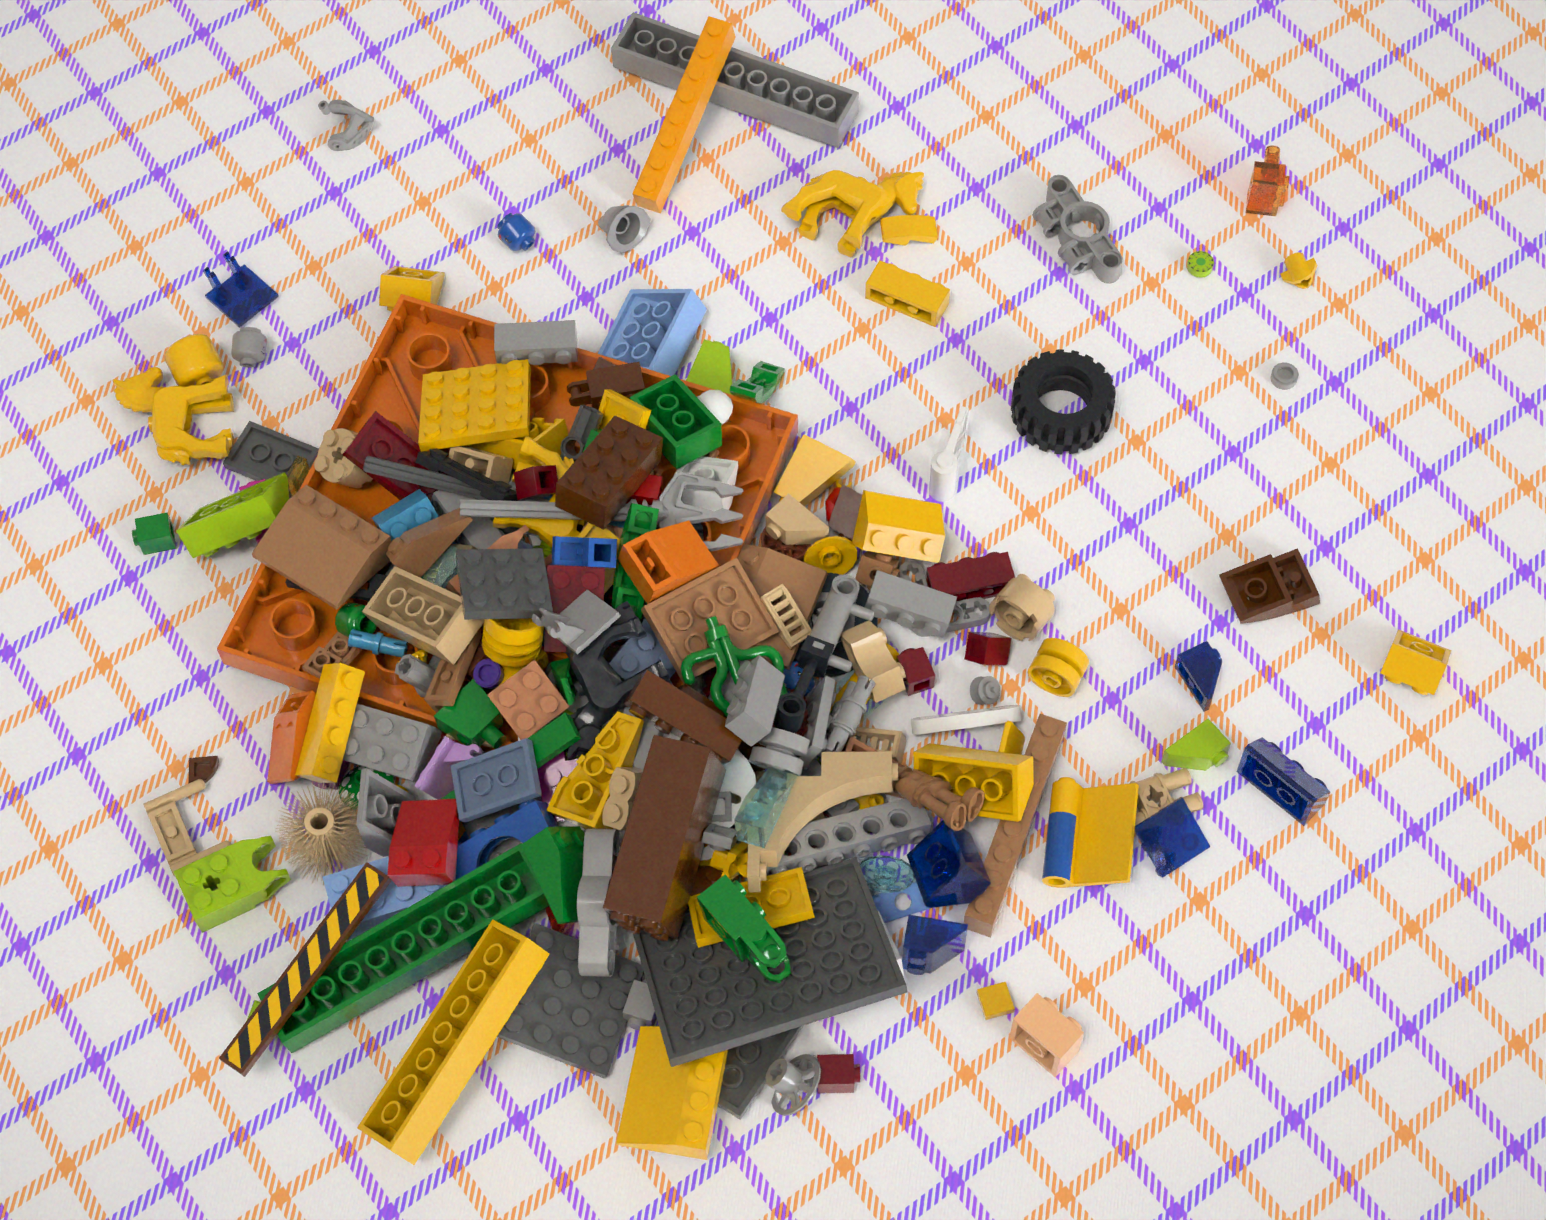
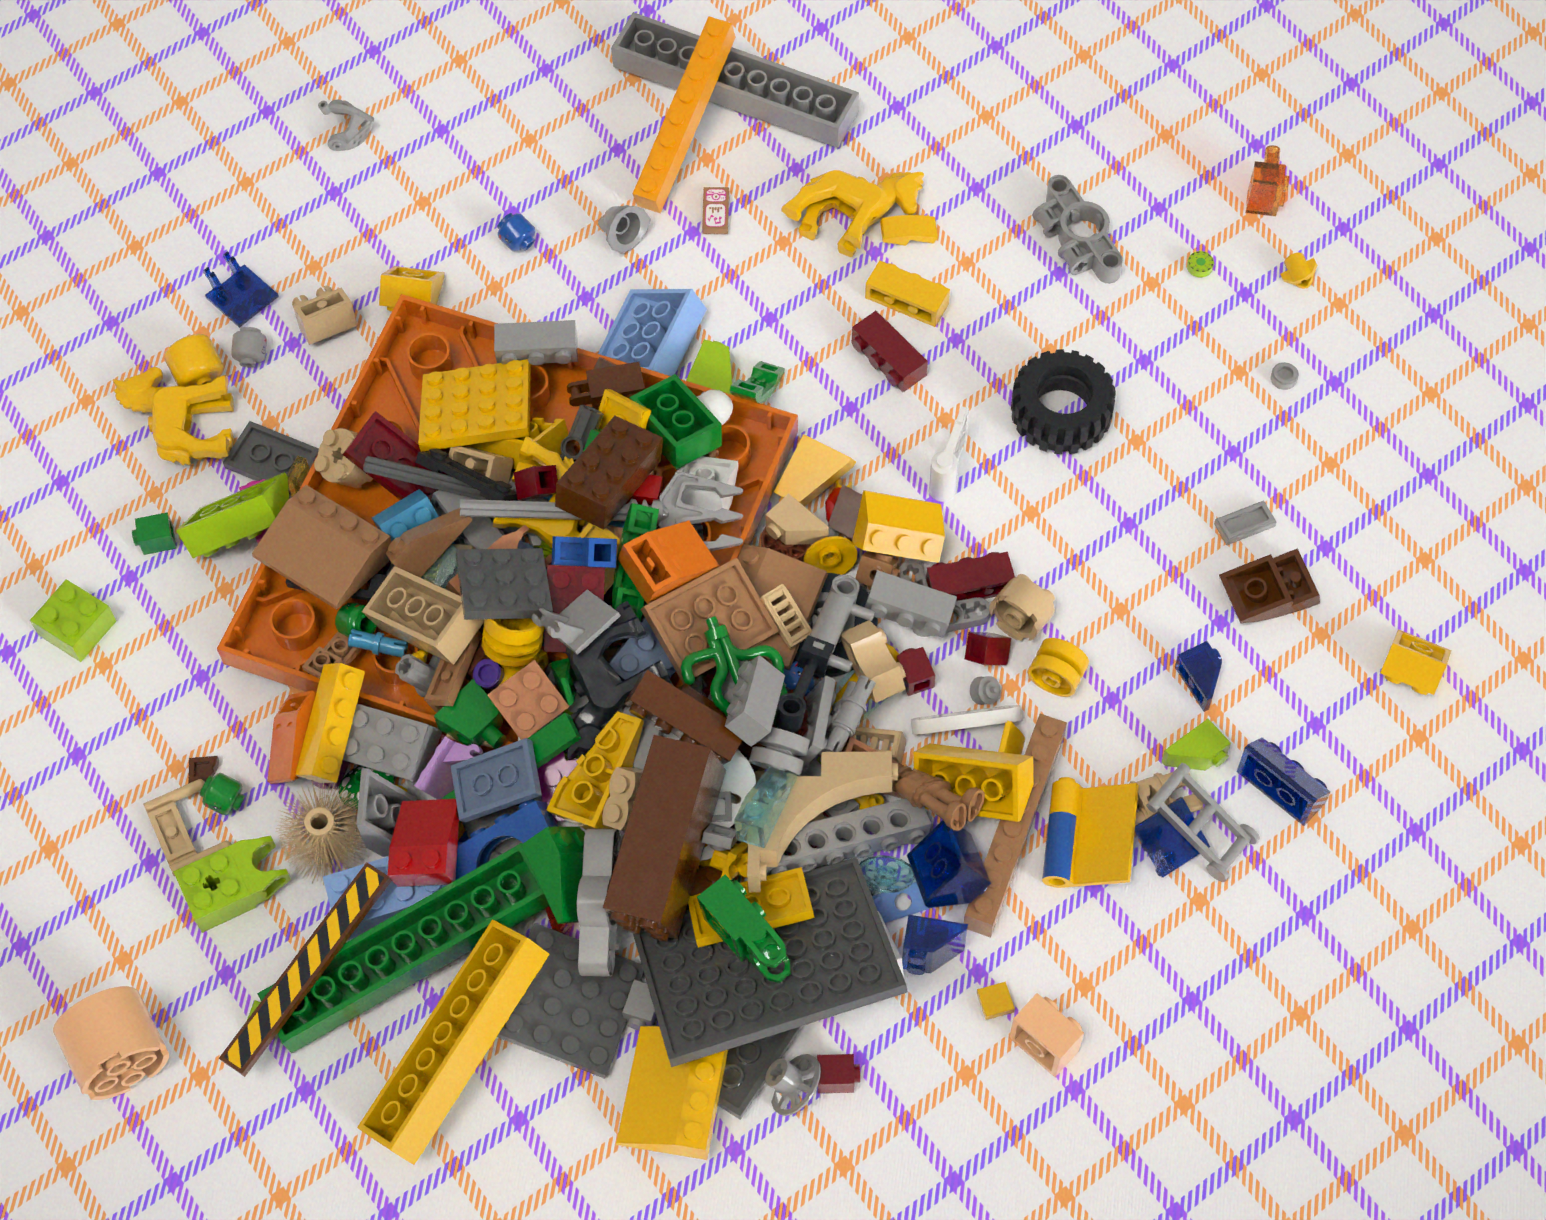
none -> lime brick [30,579,116,662]
none -> light nougat brick [53,986,169,1100]
none -> green head [200,773,245,815]
none -> tan brick [292,286,357,345]
none -> tile [702,187,729,234]
none -> dark red brick [851,310,928,392]
none -> light grey piece [1146,763,1260,882]
none -> light grey tile [1214,500,1277,545]

